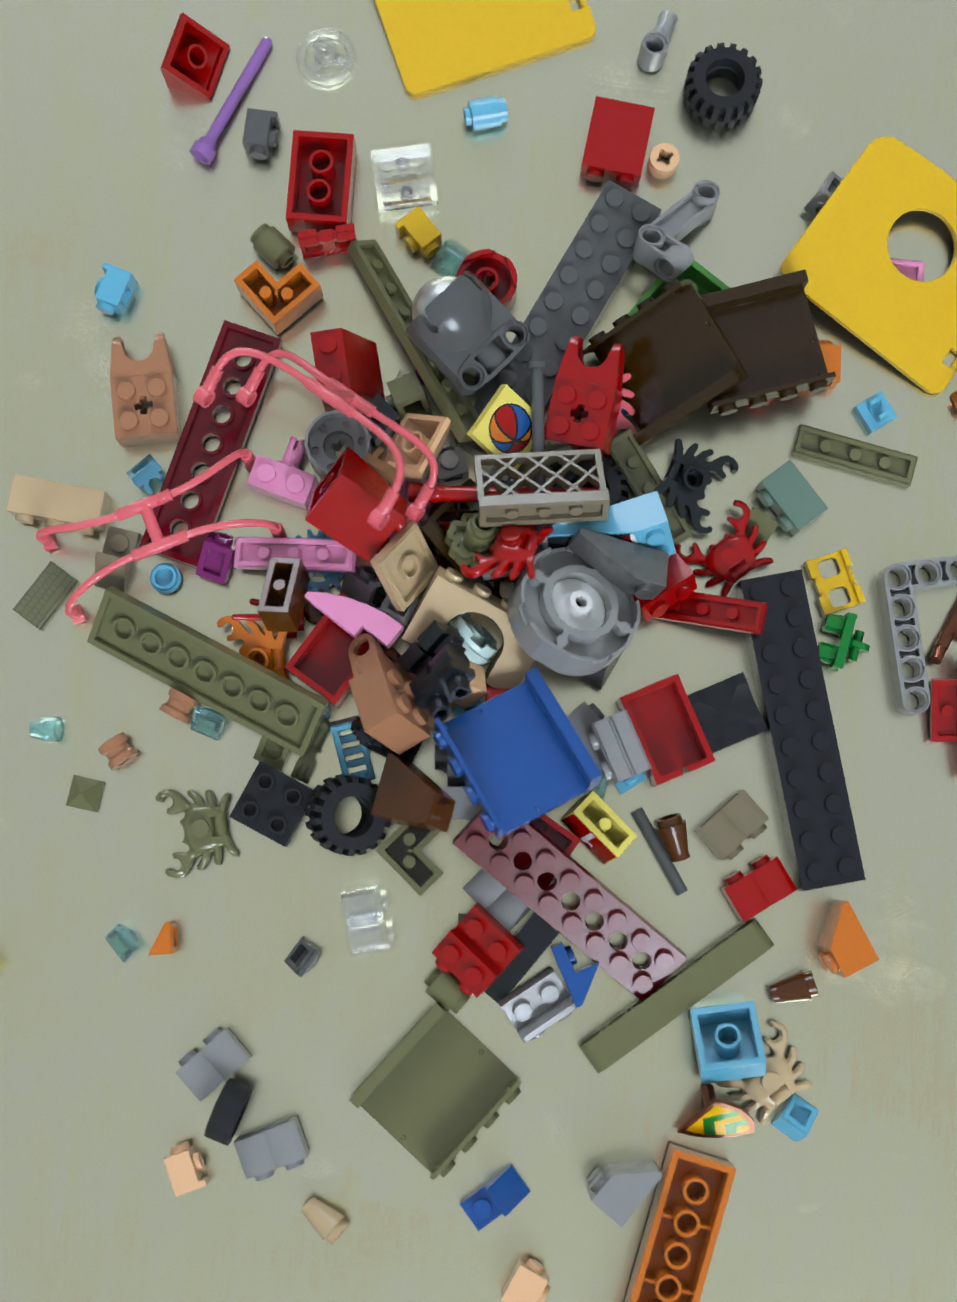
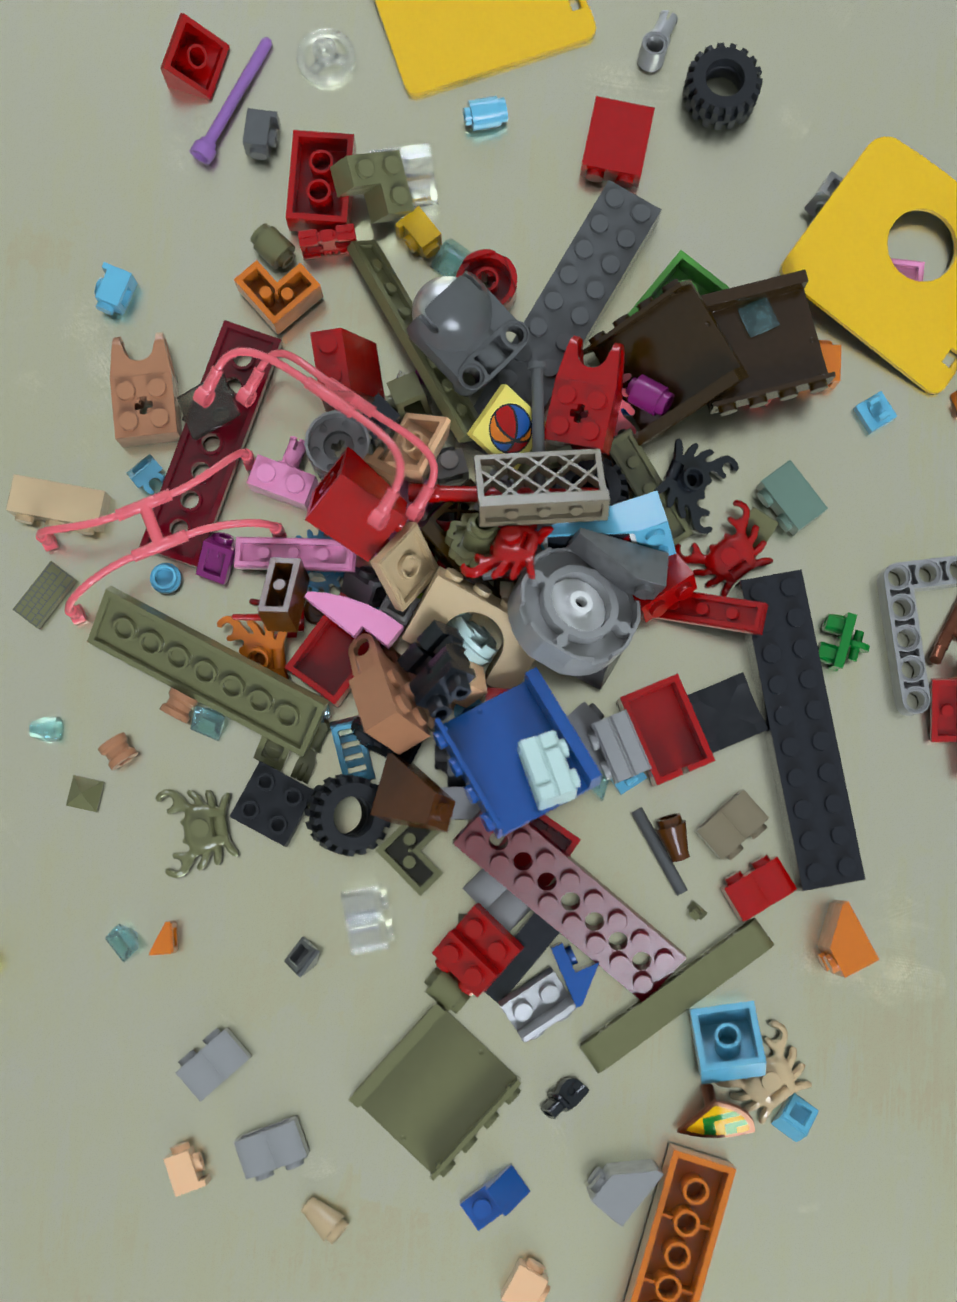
dark tan slope [94,526,141,593] -> none
black tyre [204,1078,252,1146] -> none
light yellow brick [560,791,637,864] -> none
light grey piece [633,180,720,282] -> none
light nougat wheel [647,143,680,181] -> none
reddish brown cone [769,970,819,1004] -> none
olive tile [790,424,918,488] -> none
yellow piece [804,548,866,616] -> none
none -> clear smoke piece [177,373,241,441]
none -> olive brick [330,150,414,224]
none -> light aqua brick [517,730,581,810]
none -> black piece [541,1078,590,1119]
none -> magenta brick [626,374,675,416]
none -> olive piece [687,900,707,921]
none -> clear light blue slope [738,297,780,338]

